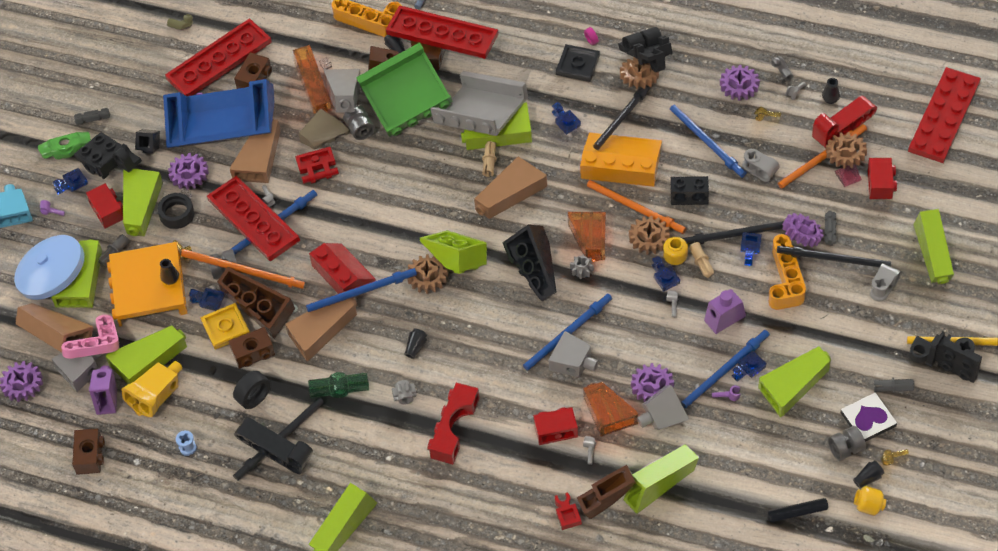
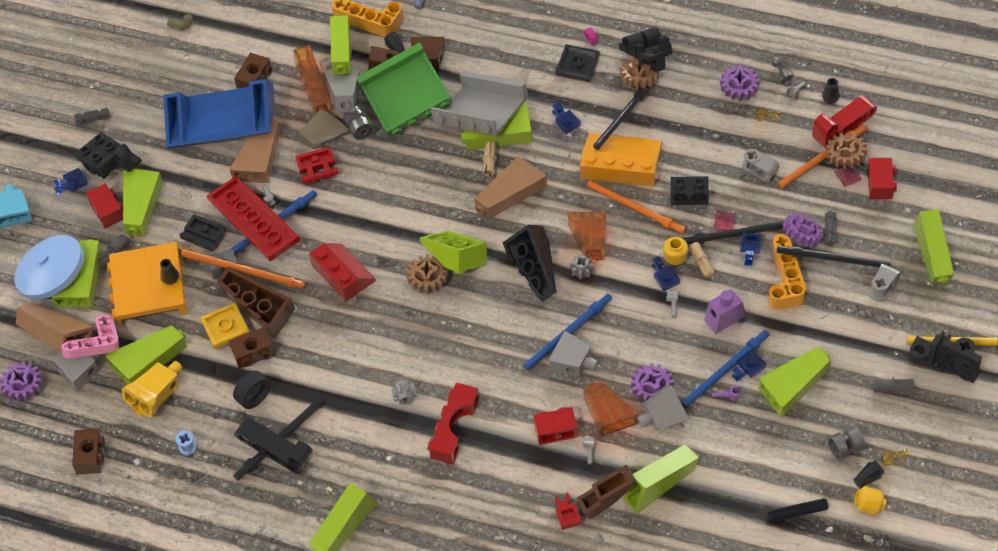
bright green piece [38,132,91,160] -> none
medium lavender hand [40,200,65,216] -> none
medium lavender torso [89,365,117,415] -> none
black brick [135,129,160,154] -> none
black tyre [157,193,195,229] -> none
red plate [165,18,272,96] -> none
medium lavender gear [168,153,209,190] -> none
clear blue plate [189,288,224,311] -> none
medium nougat slope [285,291,357,361] -> none
blue bar [306,268,417,312] -> none
clear green piece [308,372,369,398] -> none
red plate [386,5,499,59] -> none
black cone [404,328,427,359] -> none
medium nougat gear [629,216,670,255] -> none
blue bar [670,104,746,178] -> none
tile [840,393,897,442] -> none
red plate [908,67,981,164] -> none
none -> black plate [179,214,226,252]
none -> lime slope [330,15,352,75]
none -> clear pink slope [713,210,737,231]

